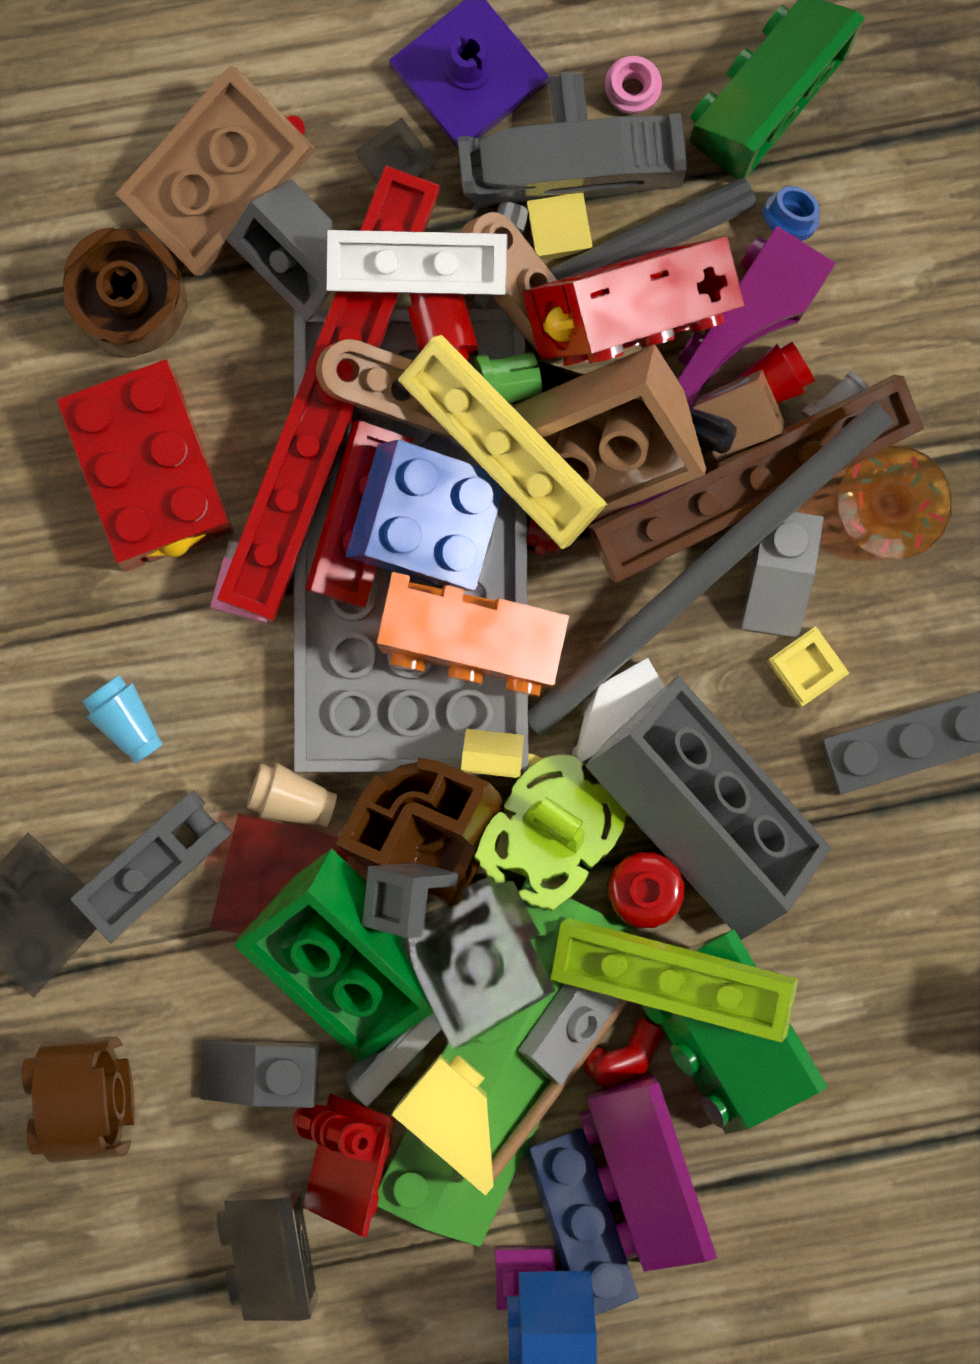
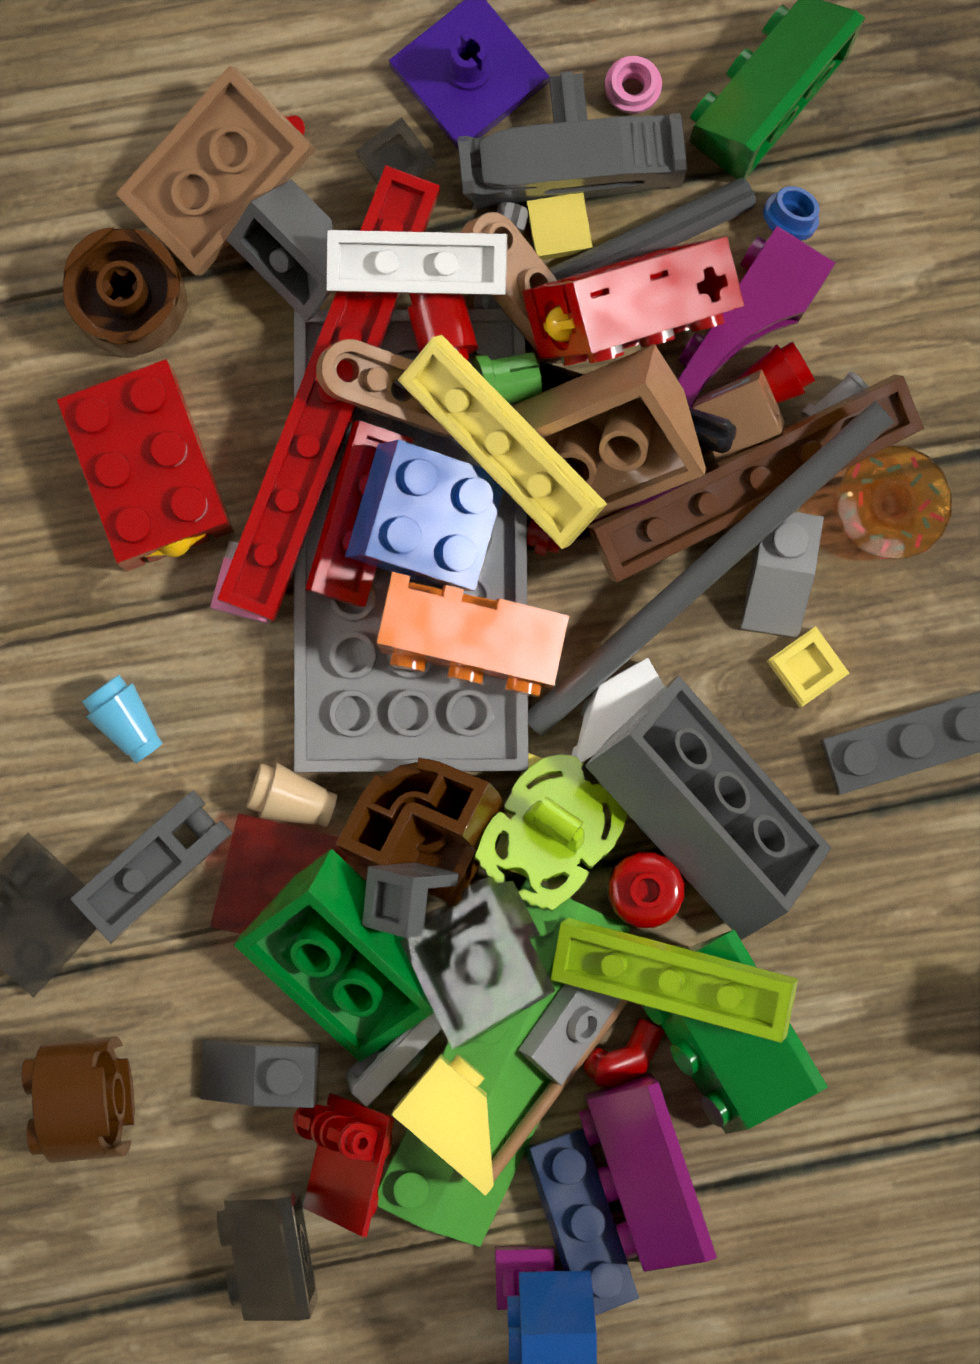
light yellow tile [461,729,524,778] -> none

